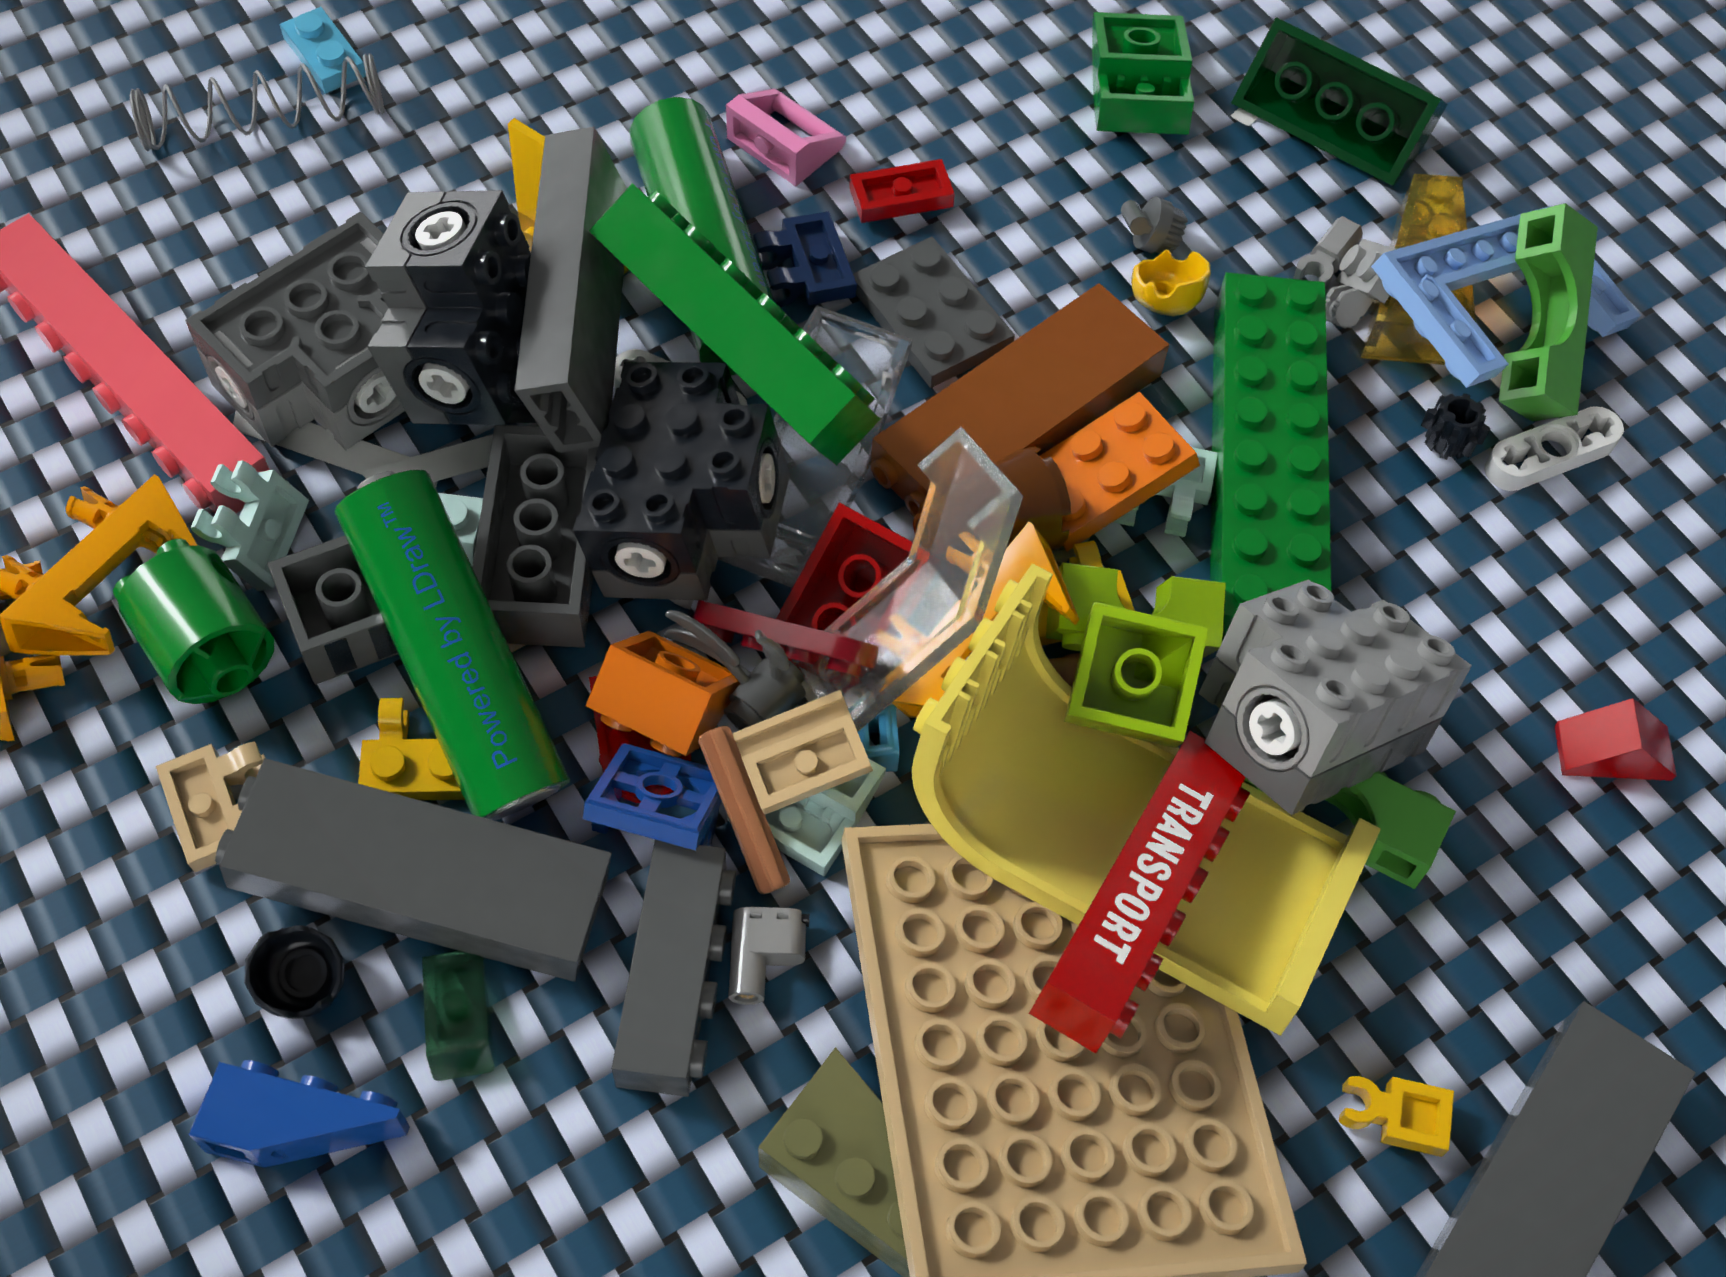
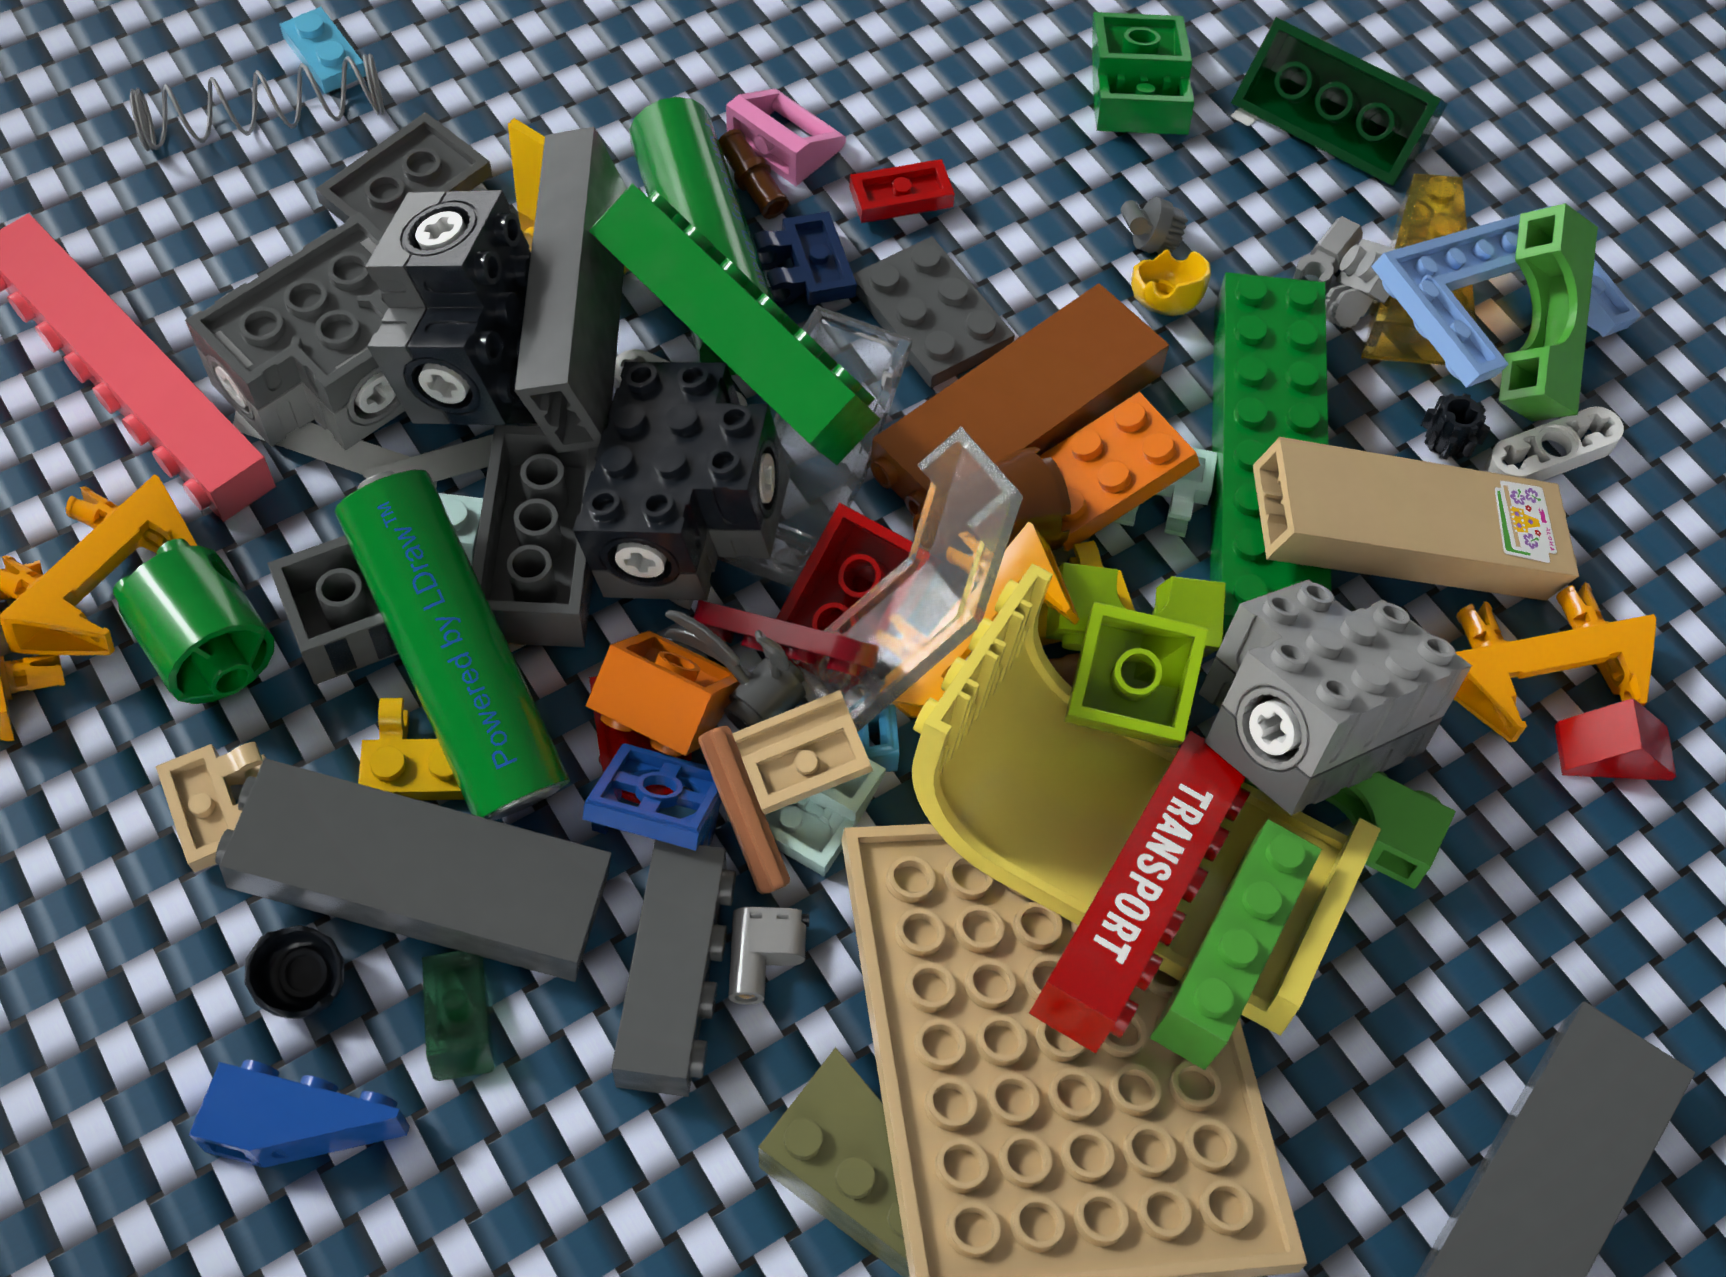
light aqua plate [191,460,309,591] -> none
yellow plate [1339,1076,1454,1157] -> none
none -> dark grey plate [315,112,492,233]
none -> reddish brown pin [718,129,789,219]
none -> bright green arch [1149,819,1322,1070]
none -> tan brick [1253,437,1579,601]
none -> light orange hose [1454,582,1656,742]

